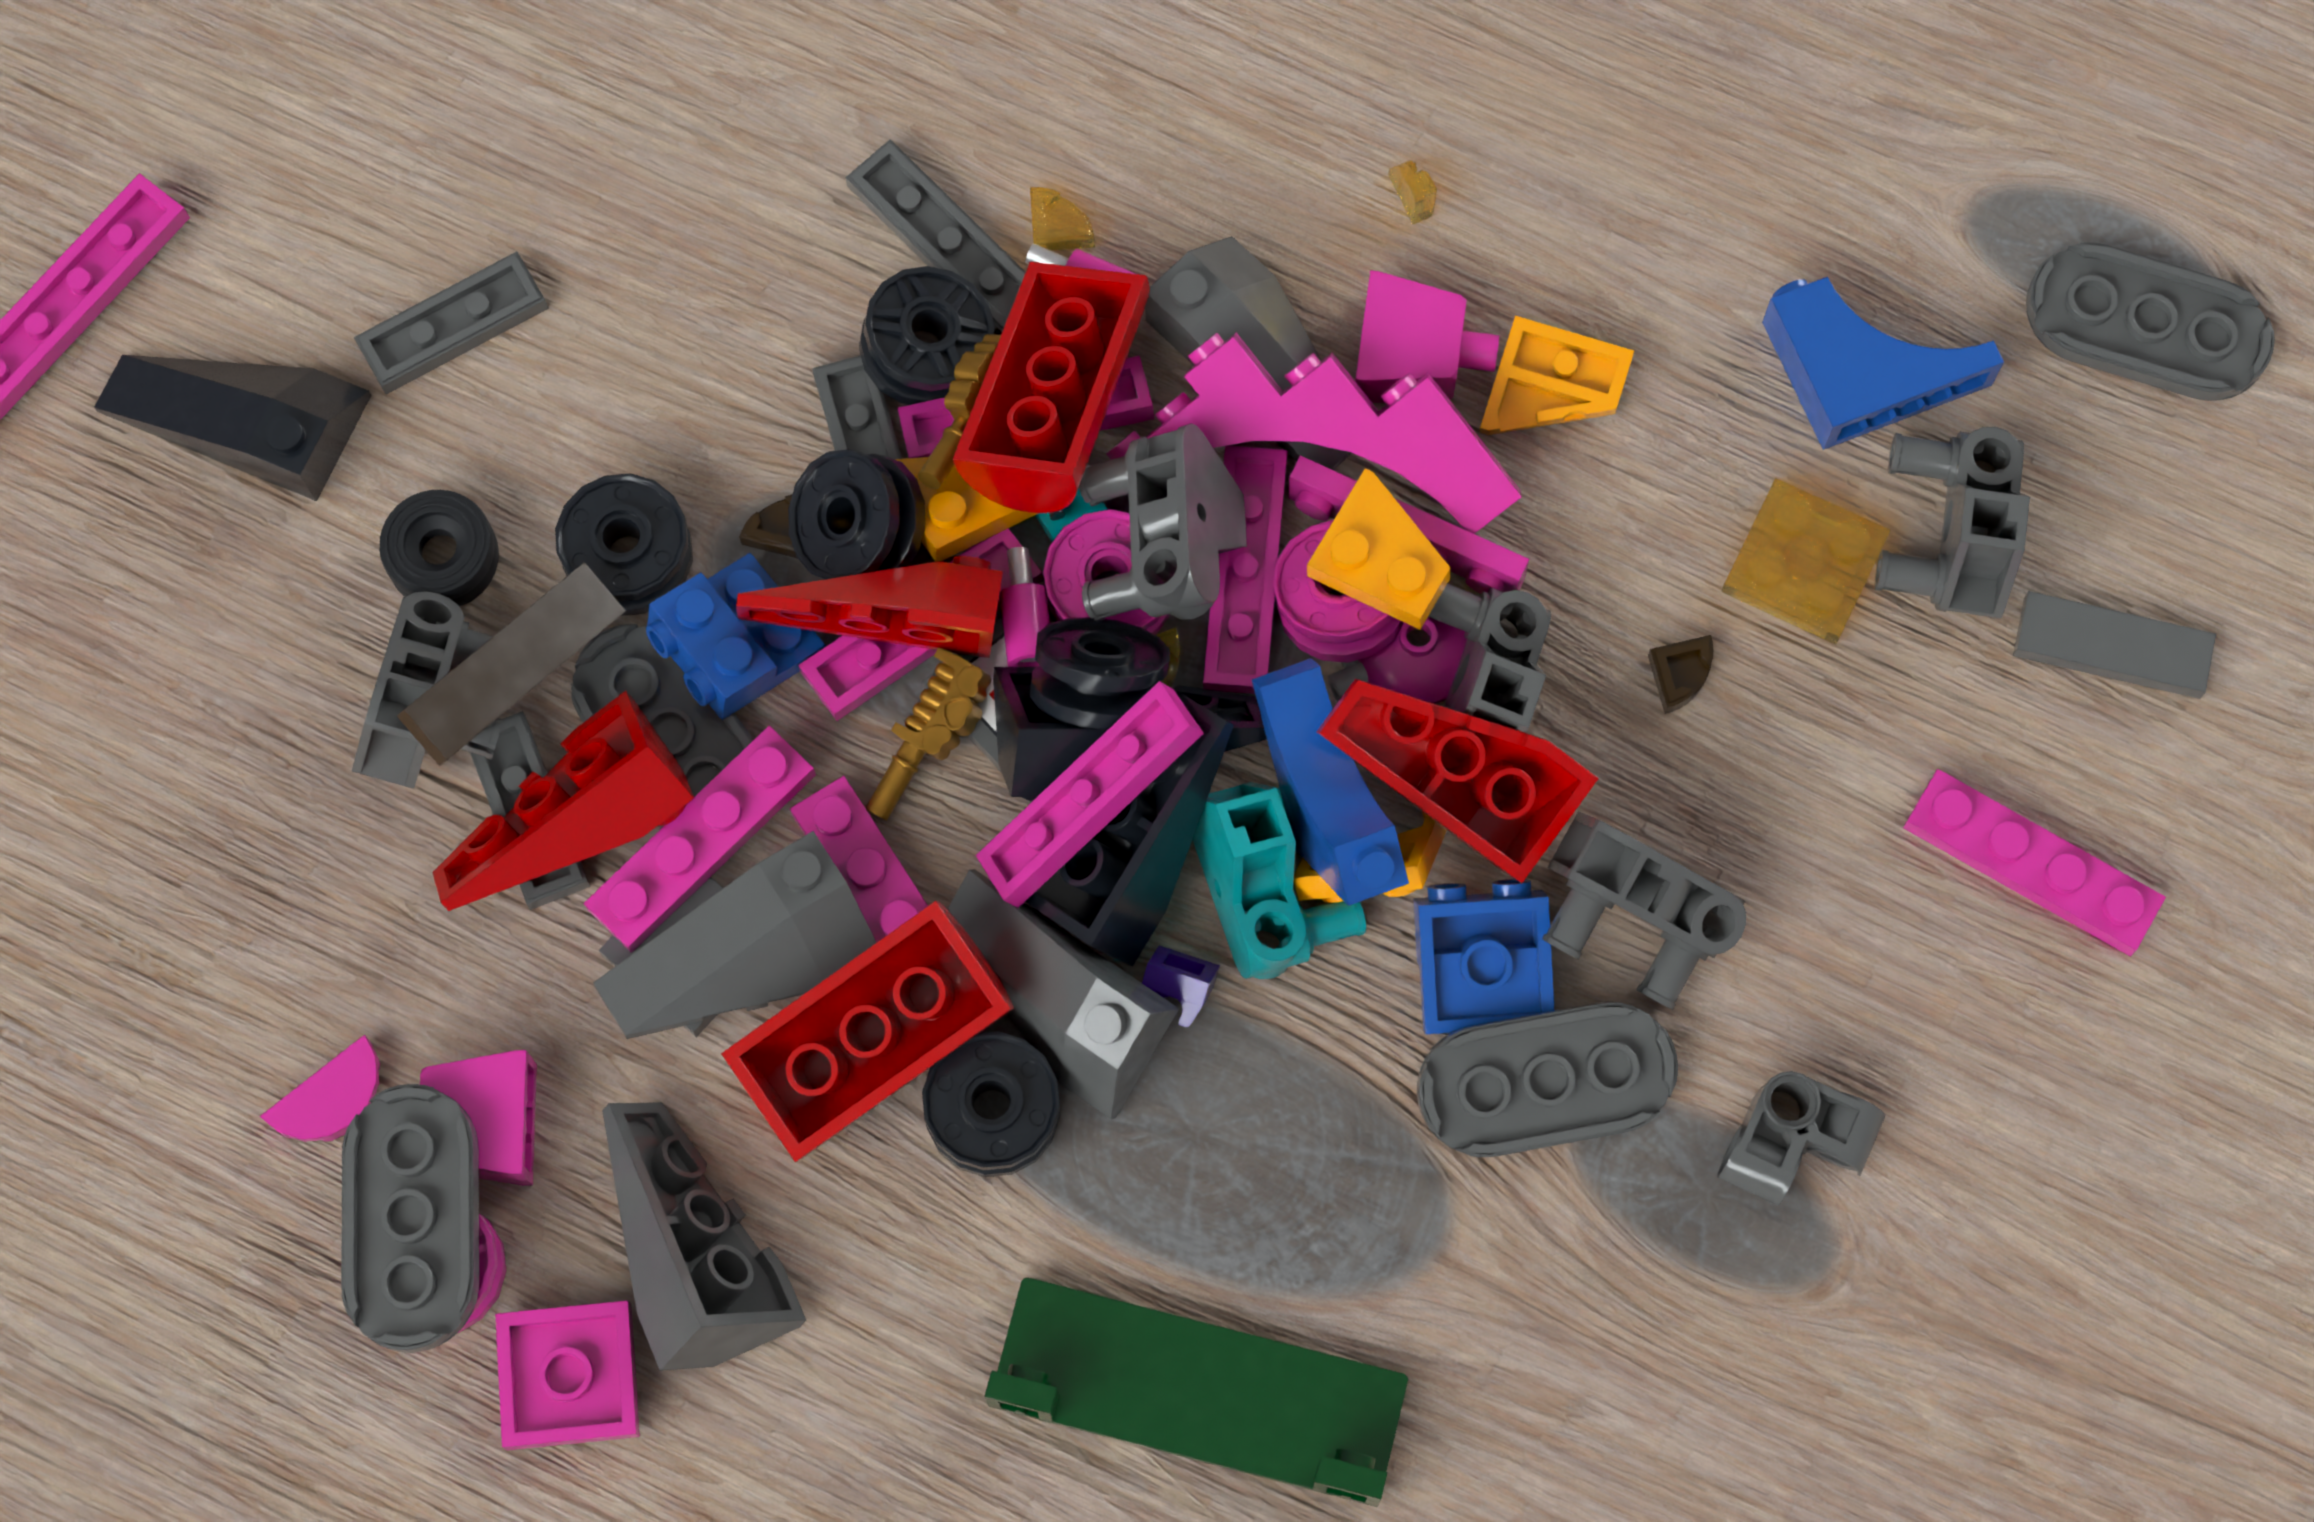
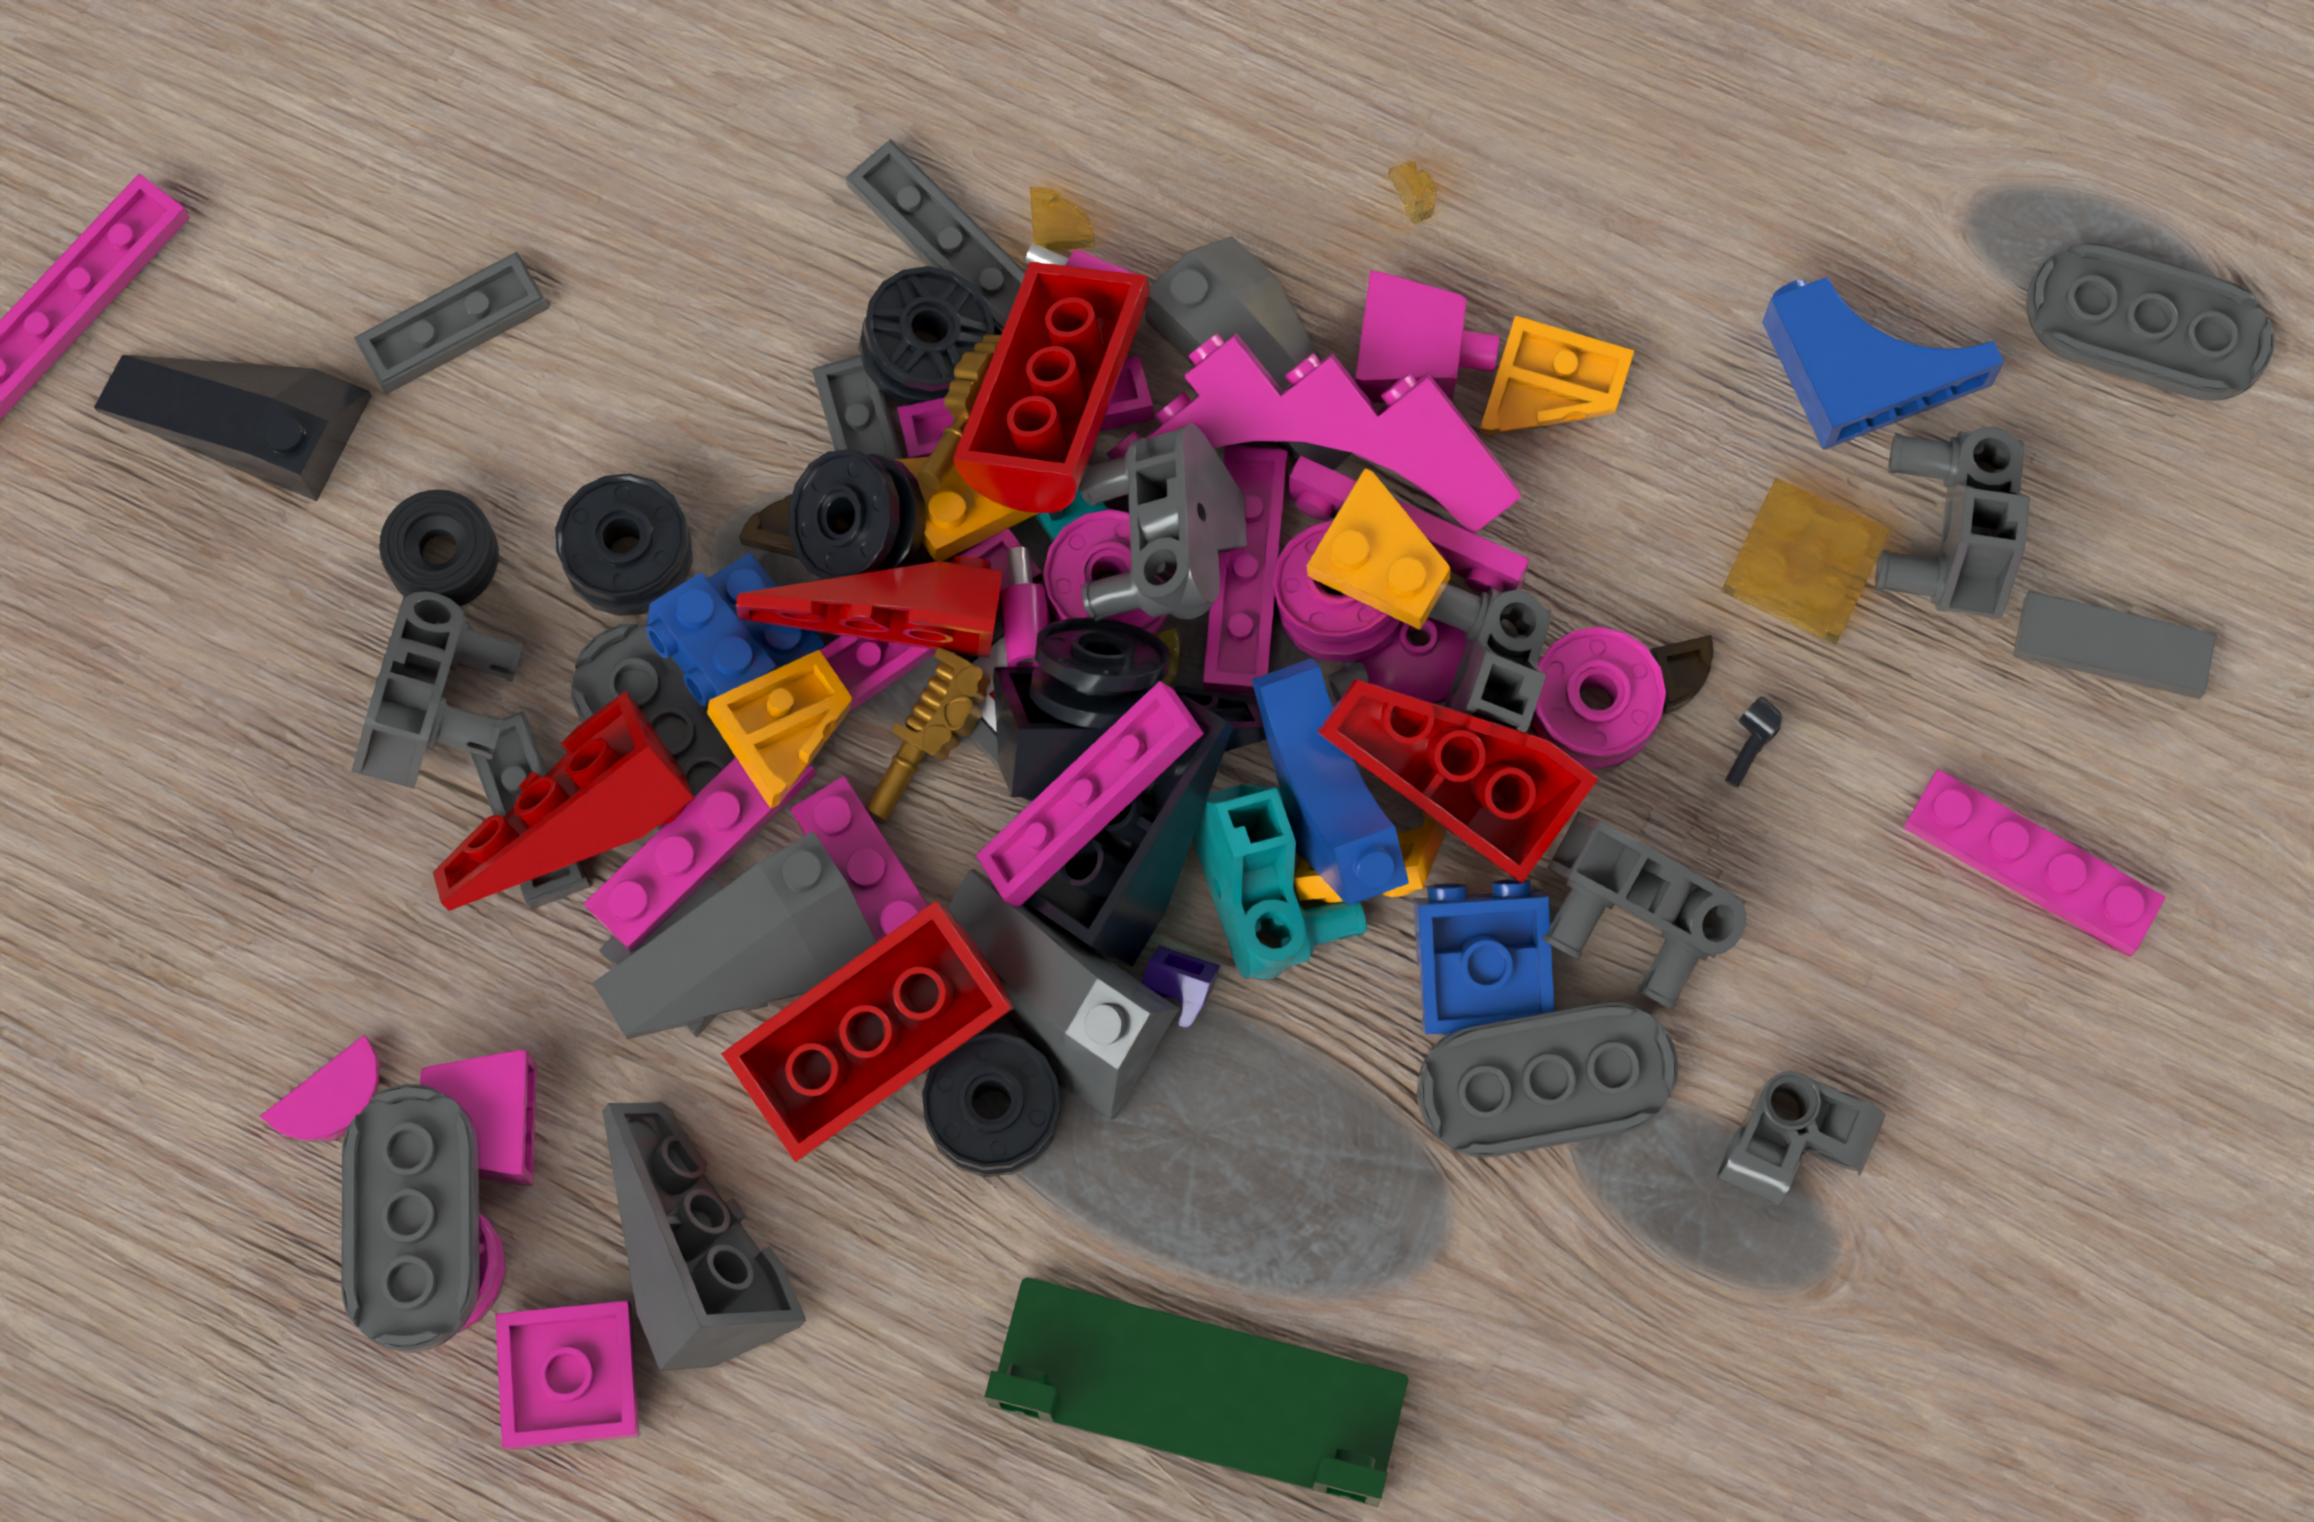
dark brown tile [397,562,626,766] -> none
none -> light orange wing [707,650,853,809]
none -> dark pink wheel [1530,627,1666,770]
none -> black hand [1725,697,1782,788]

